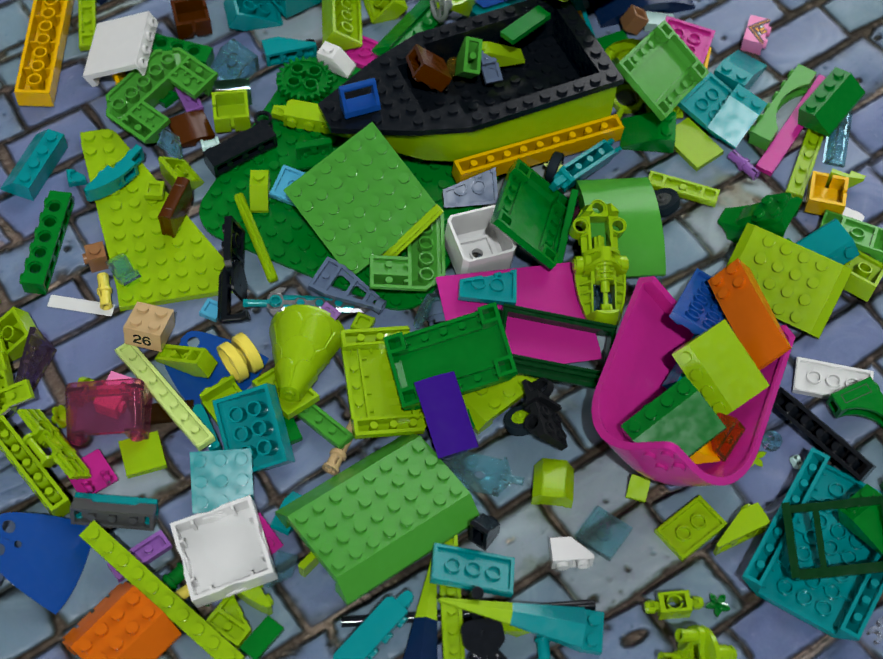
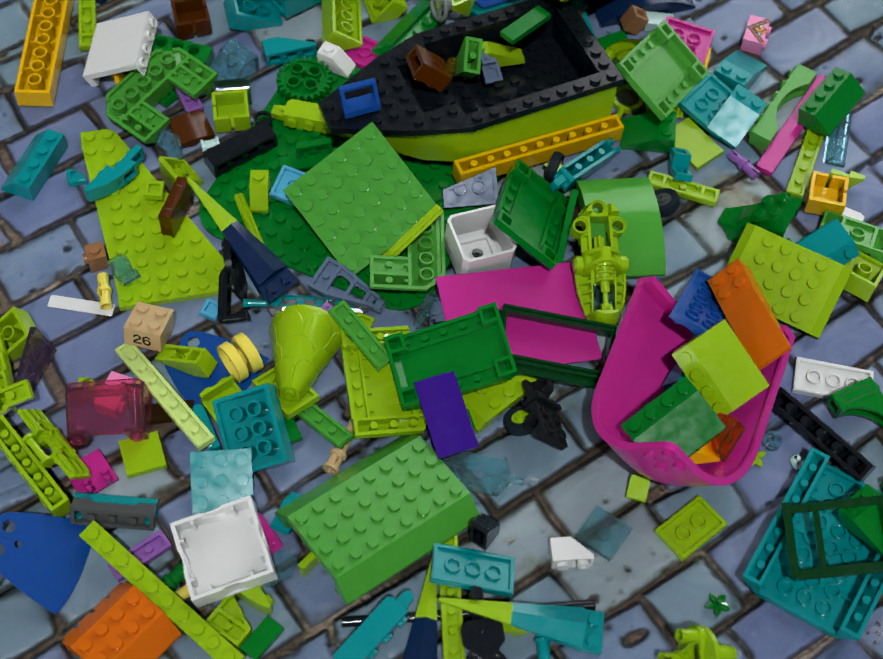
green brick [19,190,75,295] -> none
lime plant [51,405,71,429] -> none
teal wing [458,269,517,305] -> none
lime slope [531,458,574,508] -> none
lime piece [643,590,704,620] -> none
lime slope [713,502,771,556] -> none
none -> dark blue plate [187,177,299,304]
none -> bright green tile [328,299,390,371]
none -> teal slope [669,147,693,182]

